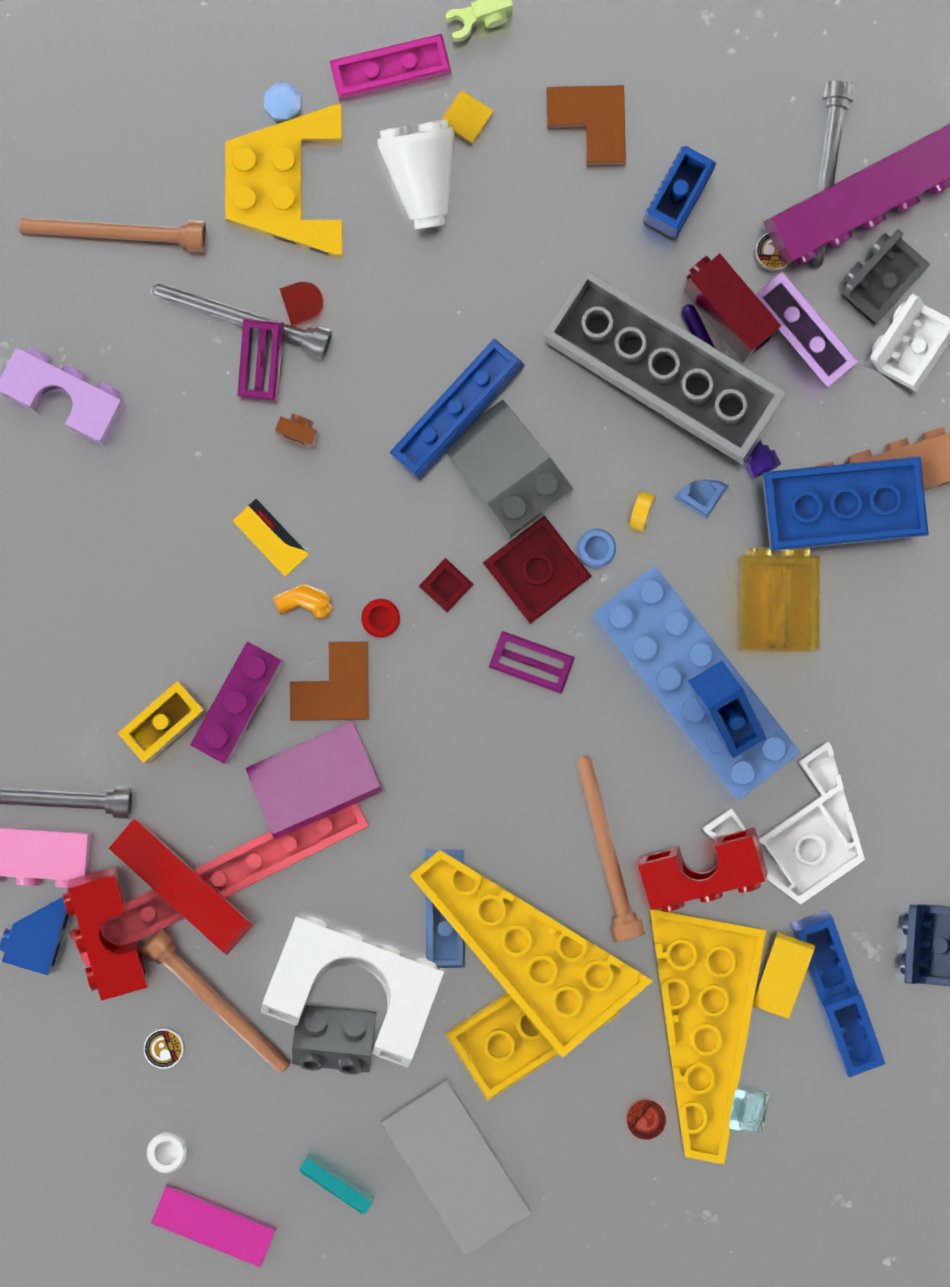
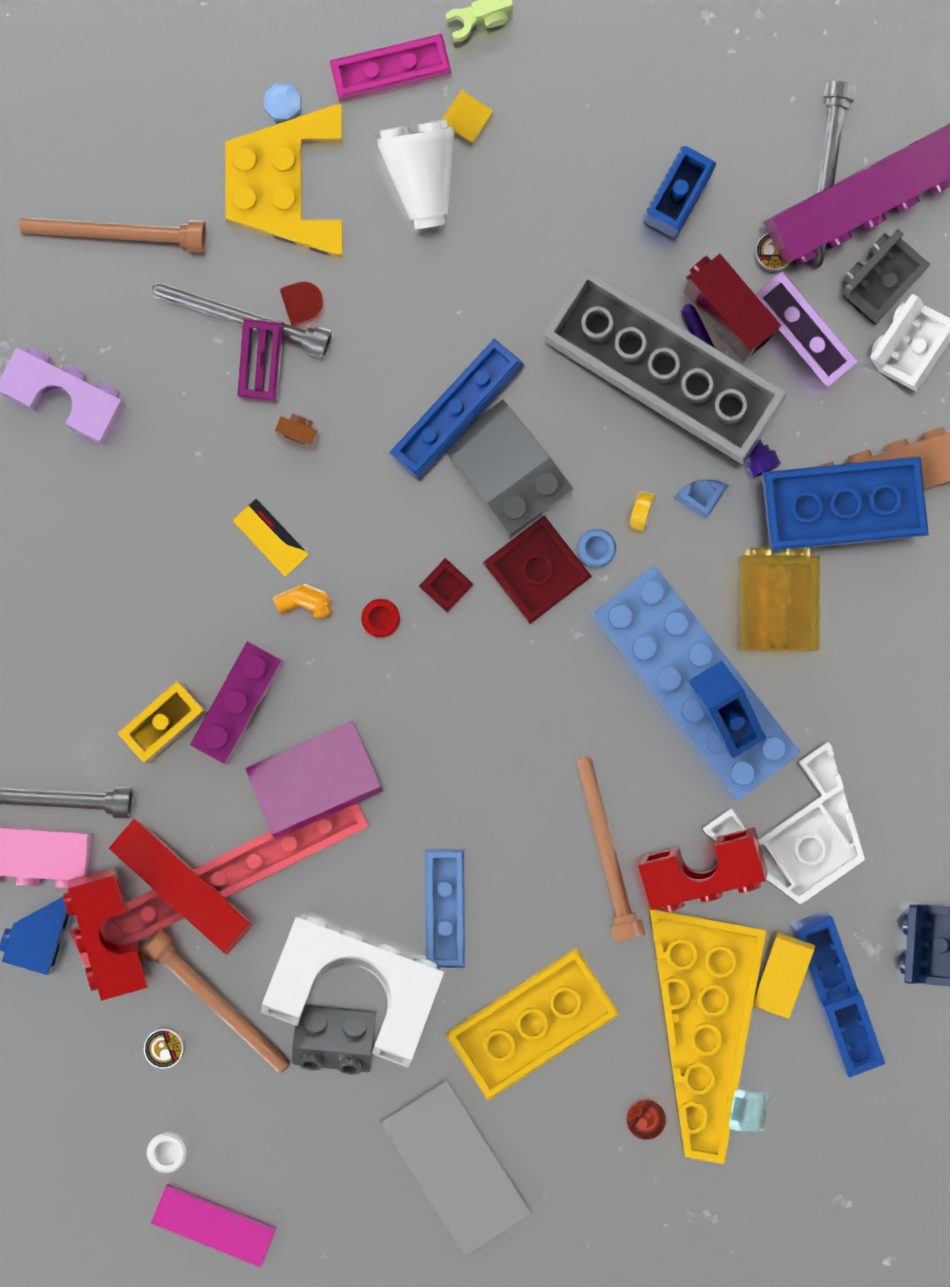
dark orange tile [290,641,369,721] -> none
teal tile [299,1153,374,1214] -> none
yellow wing [410,850,653,1058] -> none
magenta tile [488,631,575,694] -> none
dark orange tile [546,85,626,166] -> none

